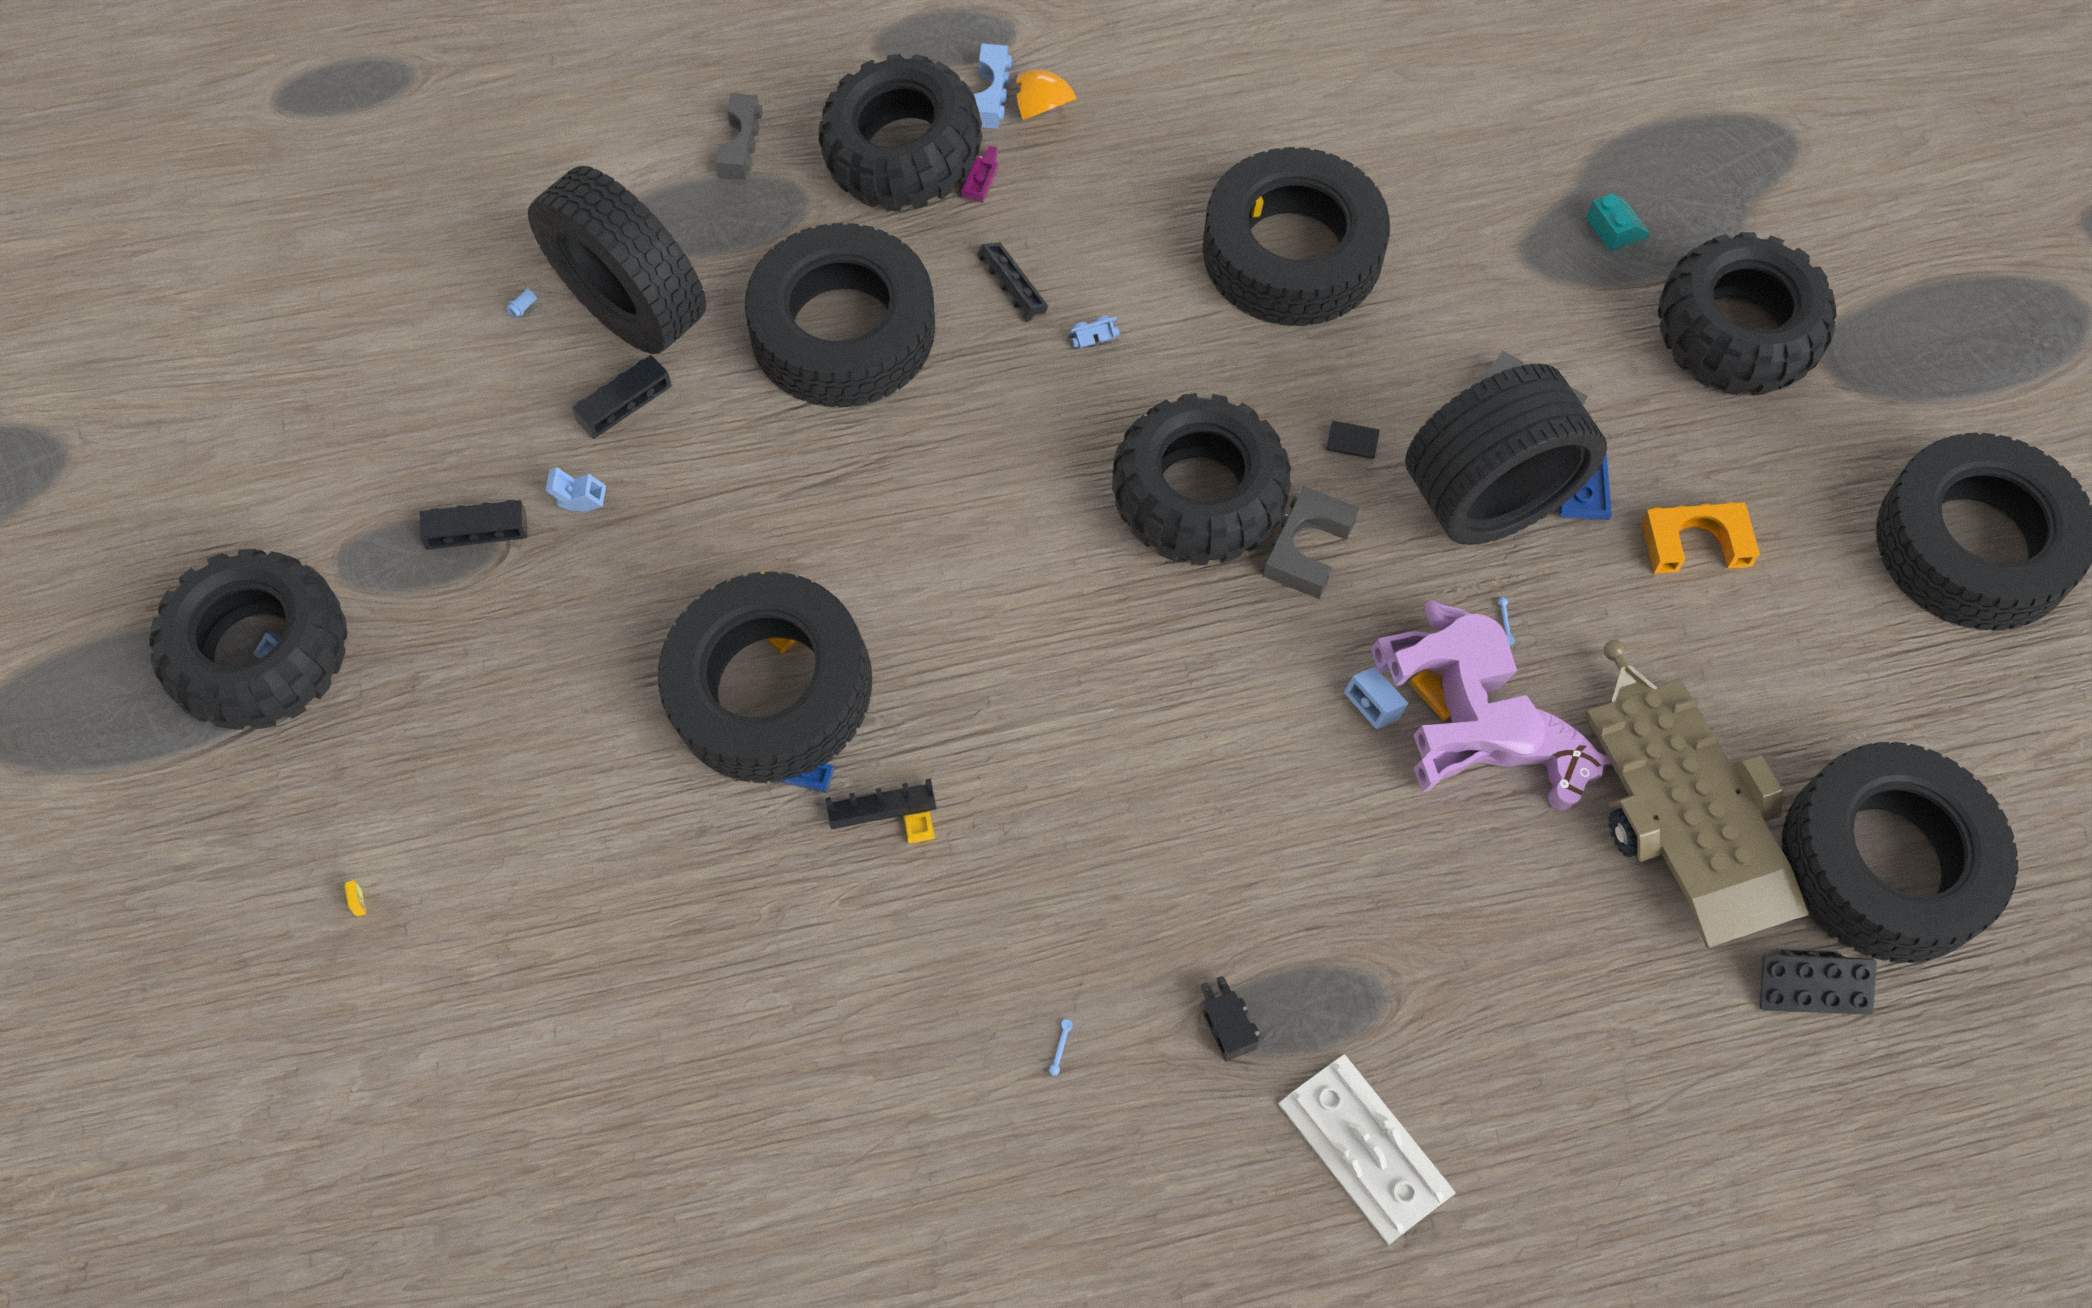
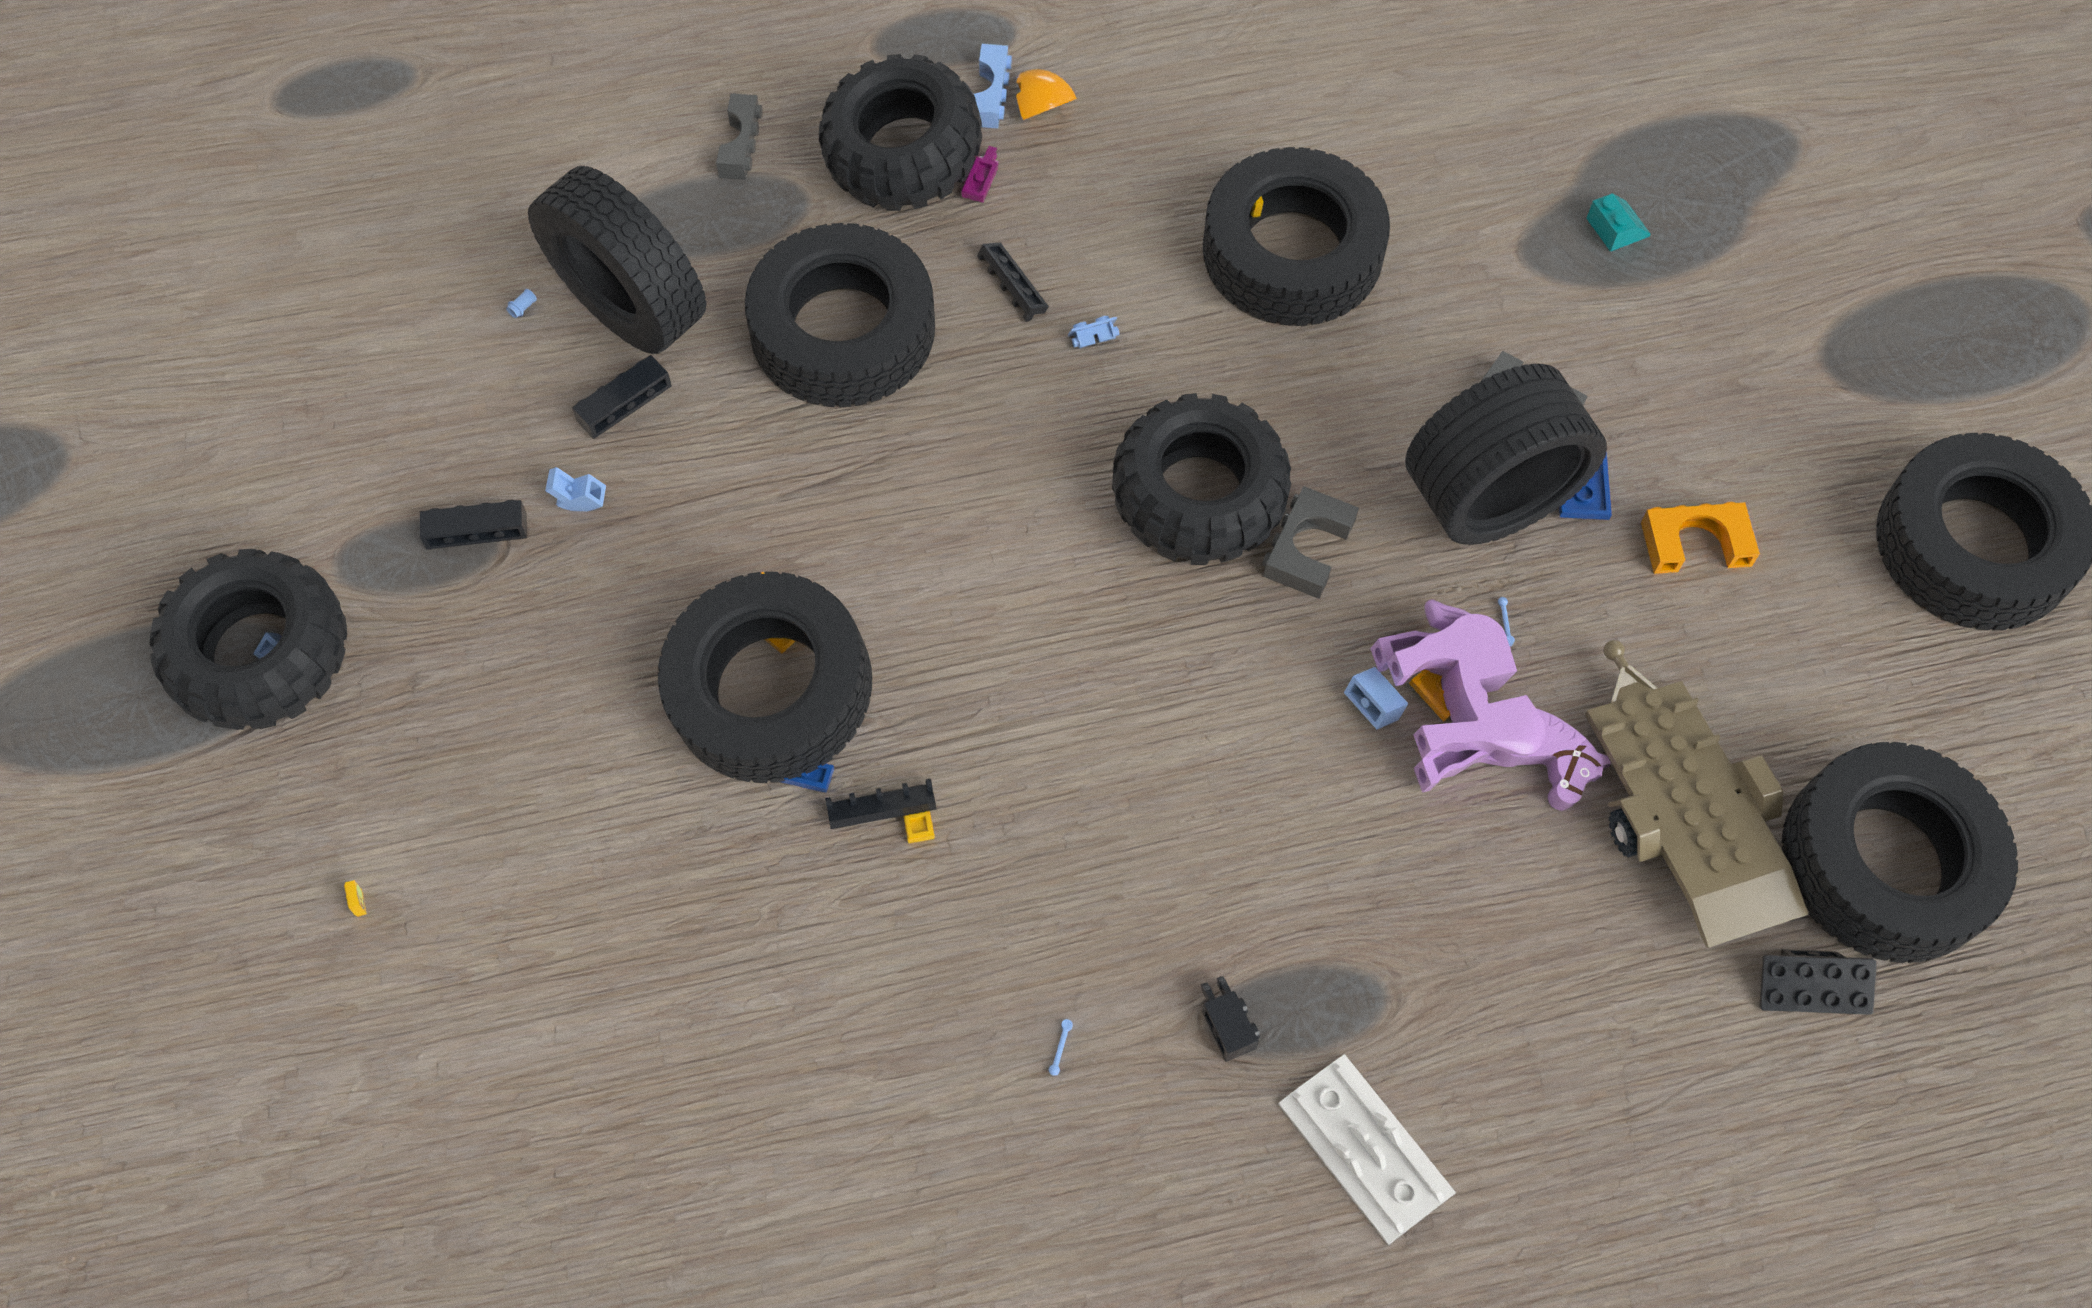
black slope [1326,421,1380,459] -> none
black tyre [1658,232,1836,396] -> none

